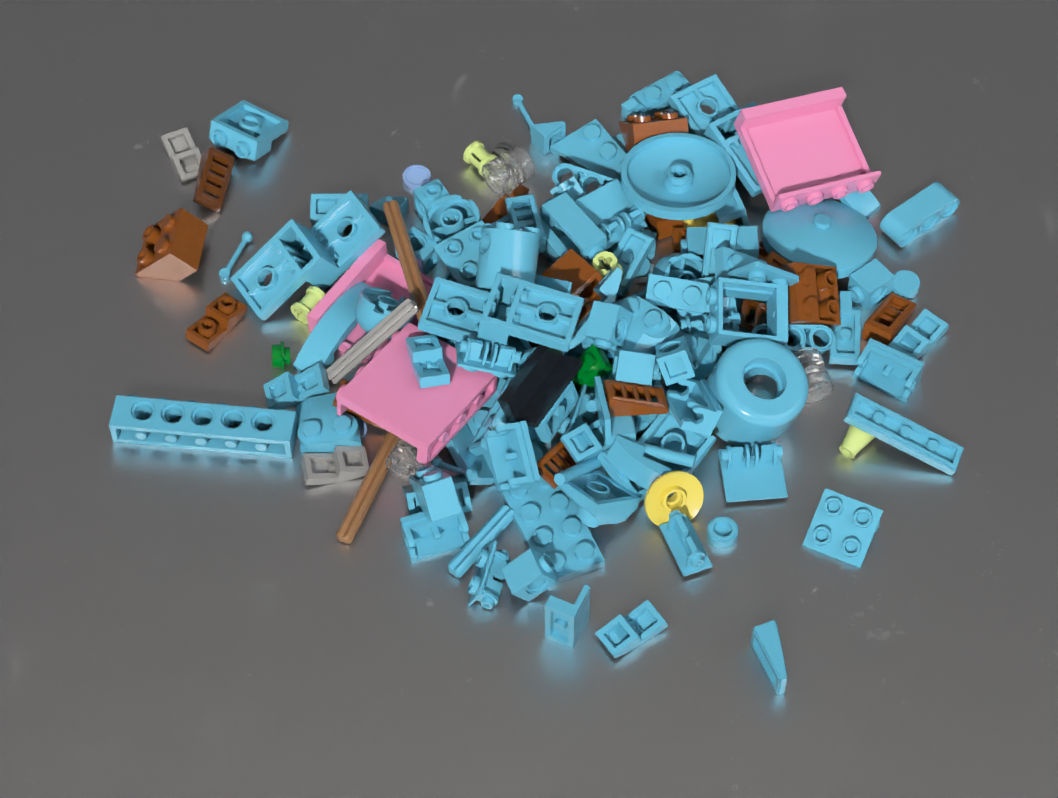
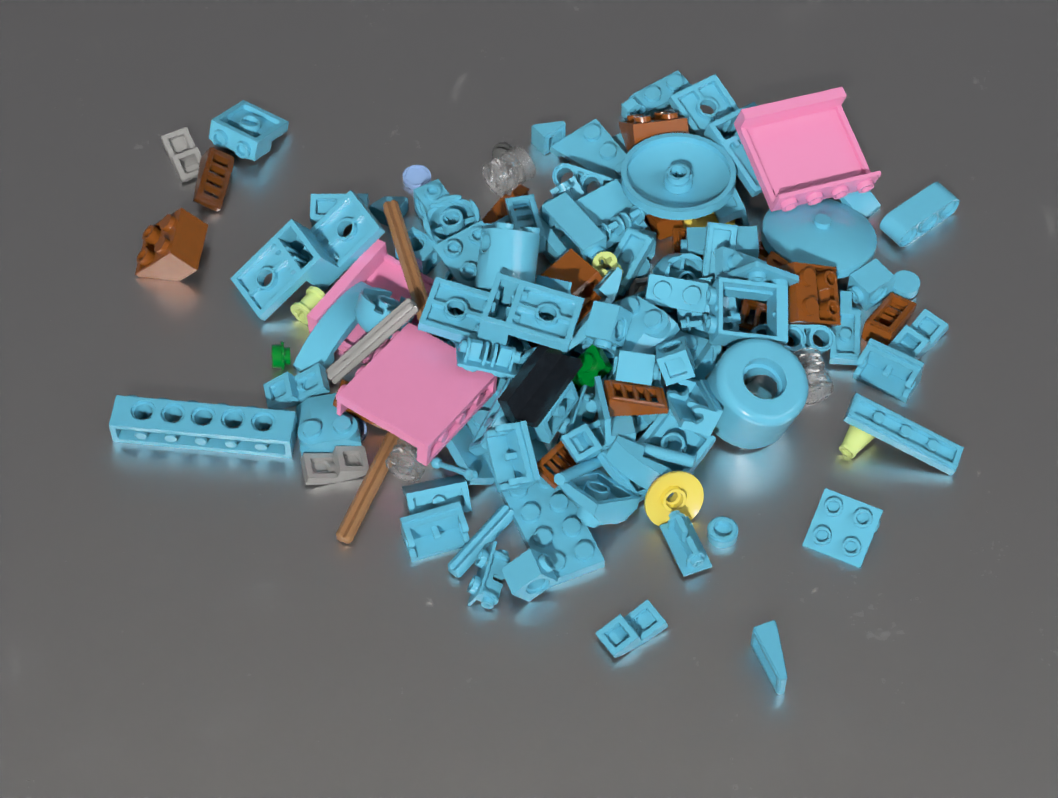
dark orange slope [185,292,247,352] -> none
medium azure hinge [219,231,253,280] -> none
medium azure slope [406,334,450,389] -> none
medium azure slope [408,465,462,522] -> none
yellowish green bush [463,141,500,177] -> none
medium azure hinge [512,94,534,135] -> none
medium azure panel [545,584,591,649] -> none
medium azure hinge [718,442,788,503] -> none

